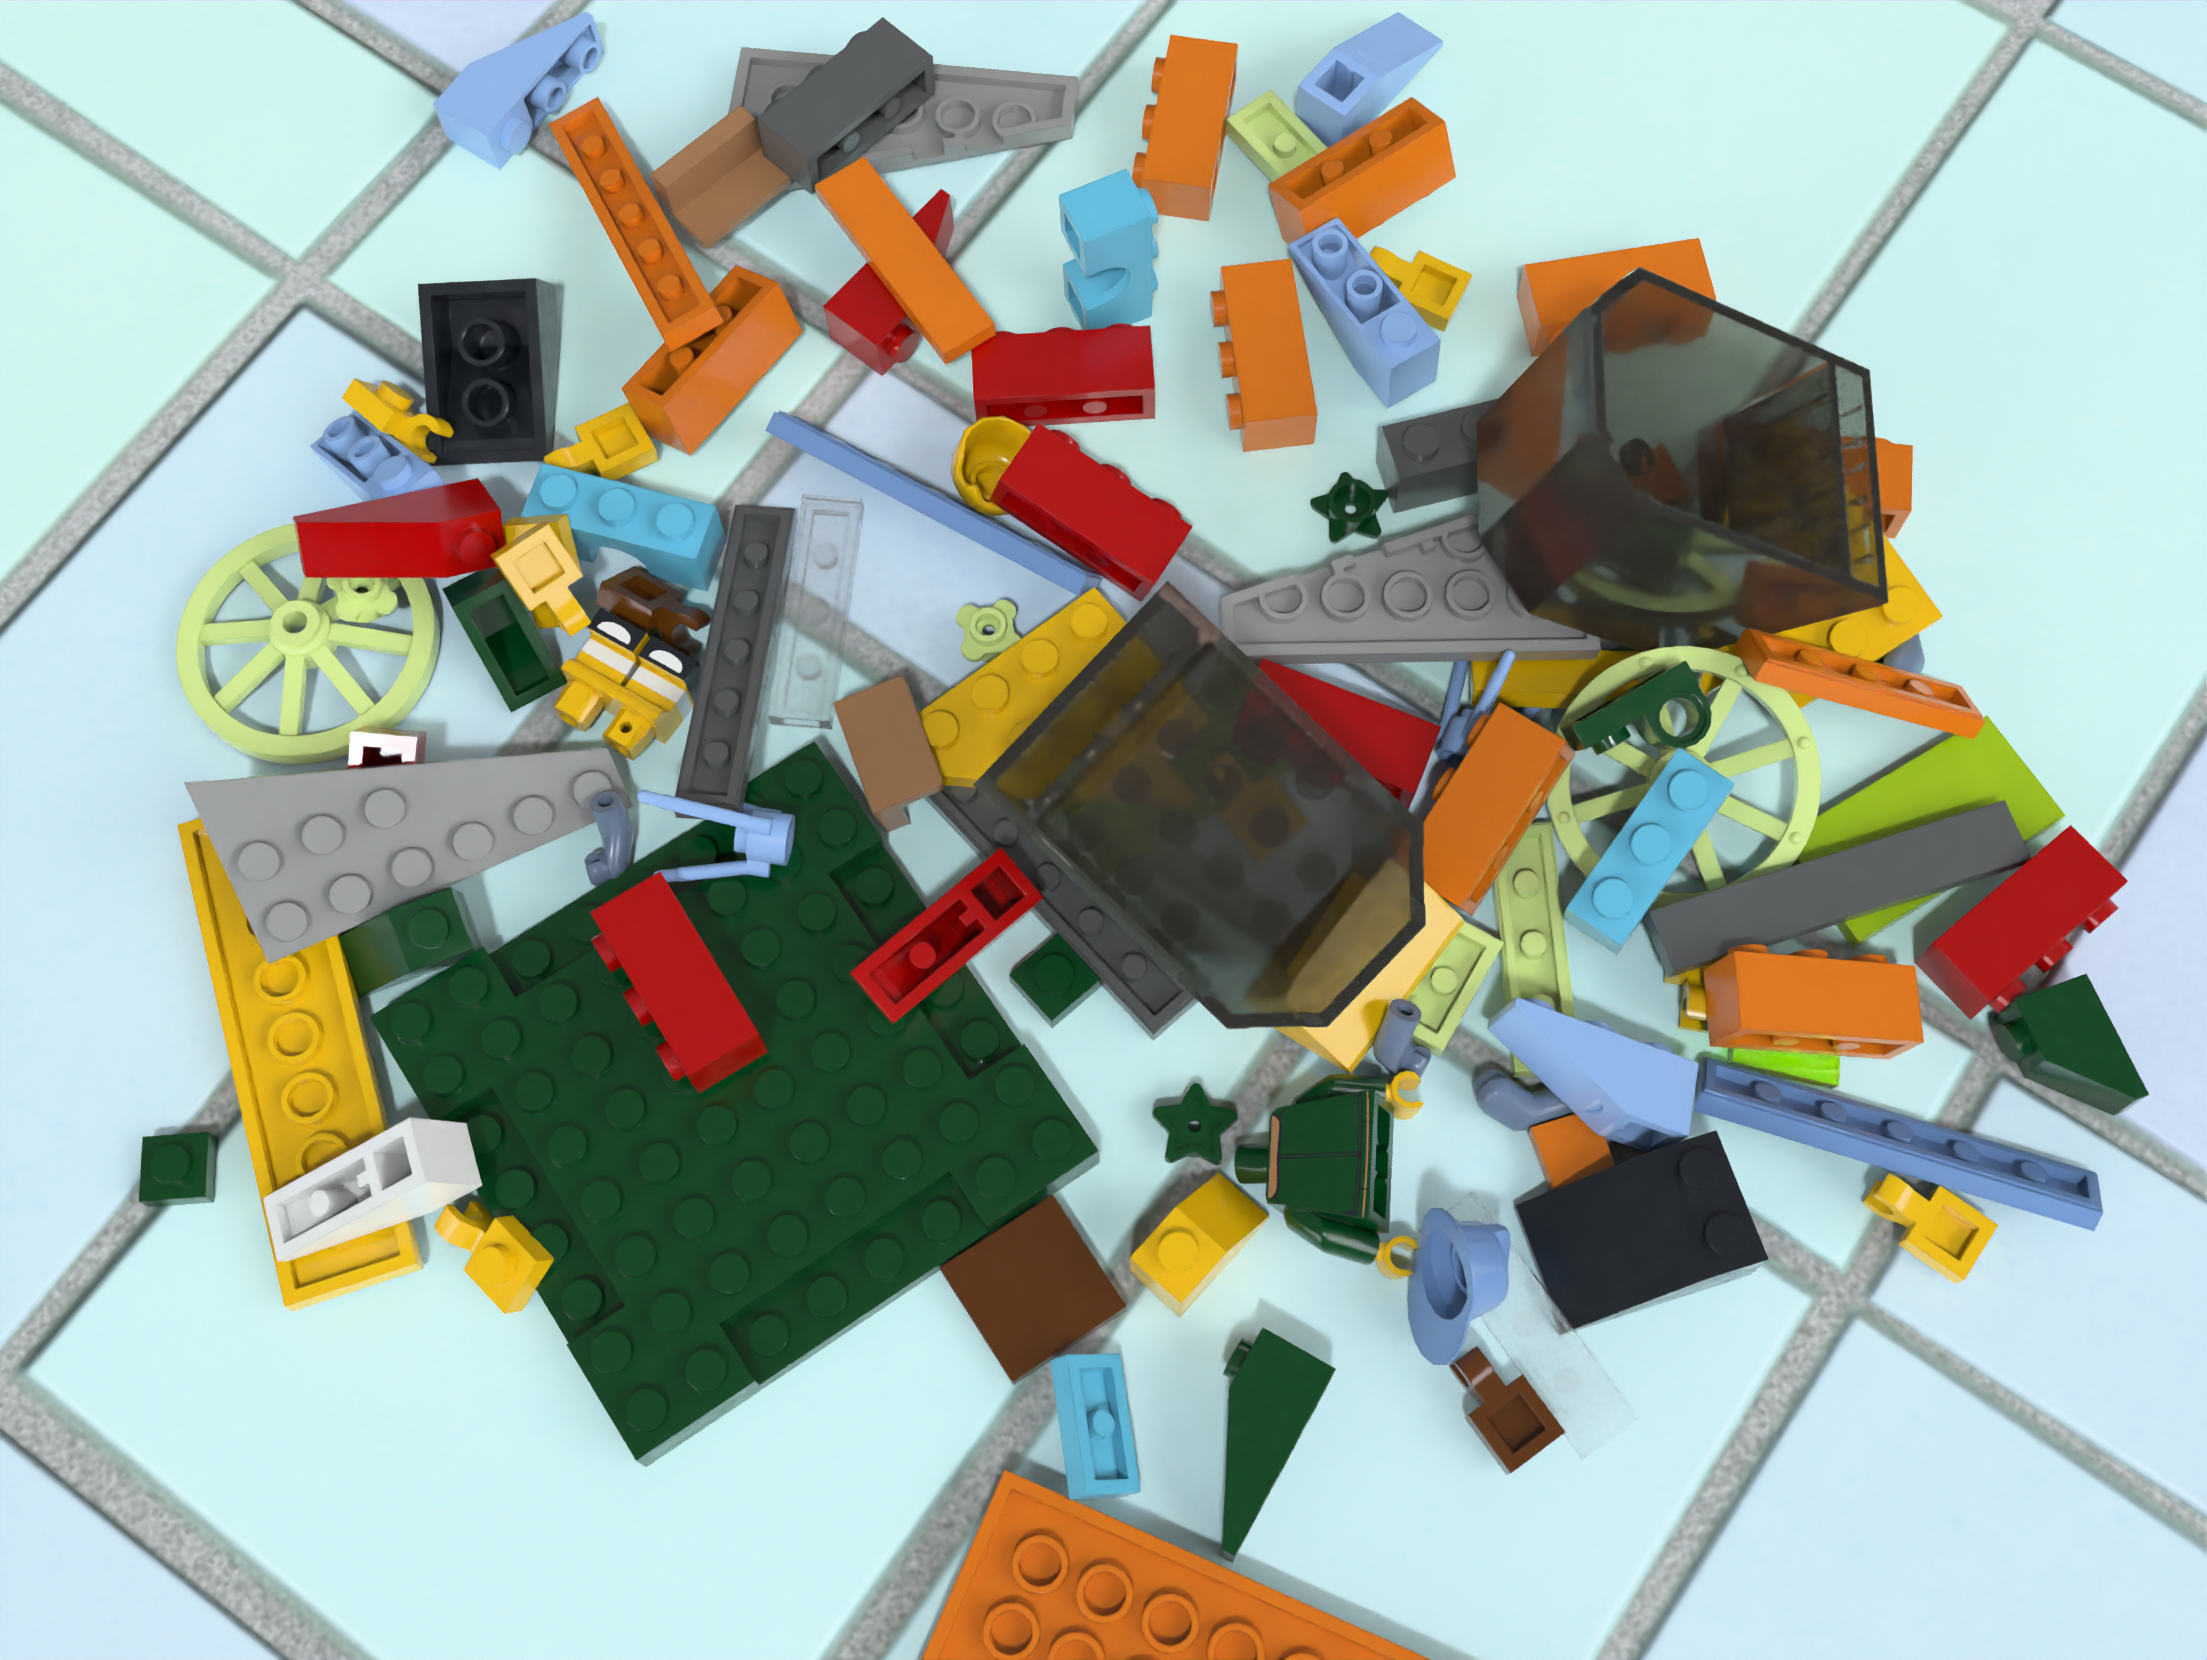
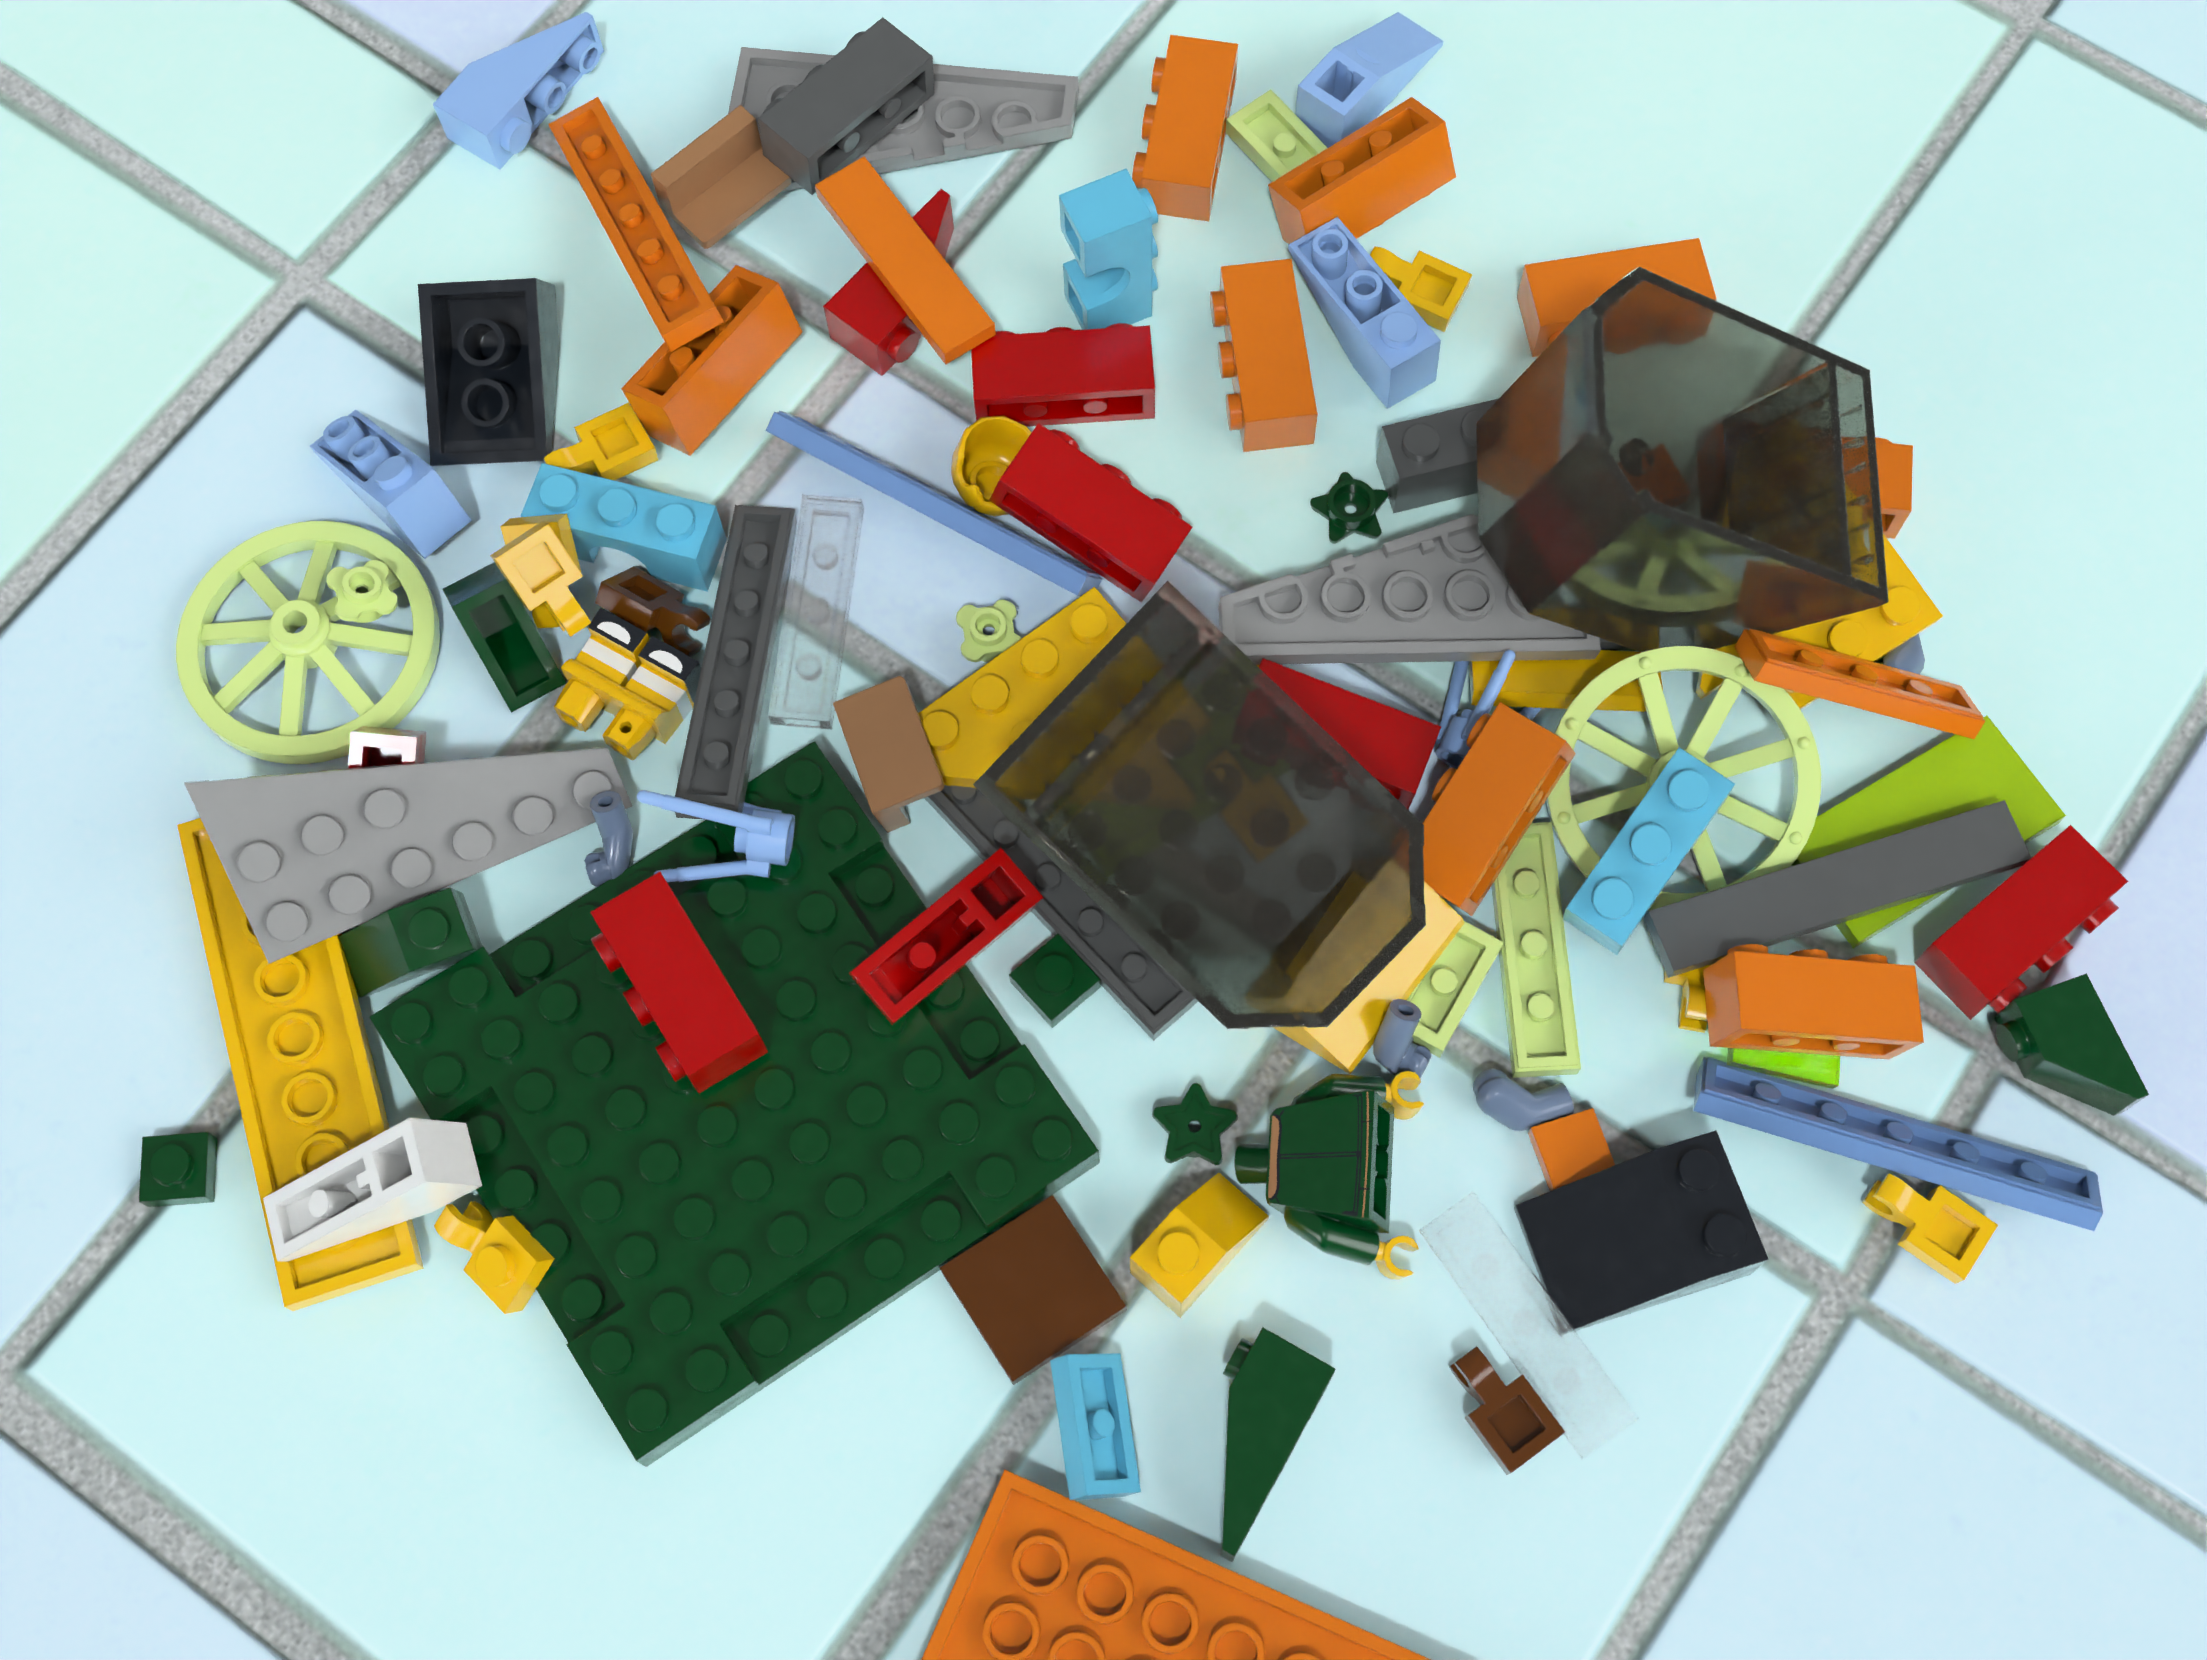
red slope [293,478,505,578] -> none
yellow plate [342,378,454,463] -> none
medium blue piece [1407,1208,1511,1365] -> none
light blue slope [1487,997,1699,1152] -> none
dark green plate [1560,661,1712,755] -> none

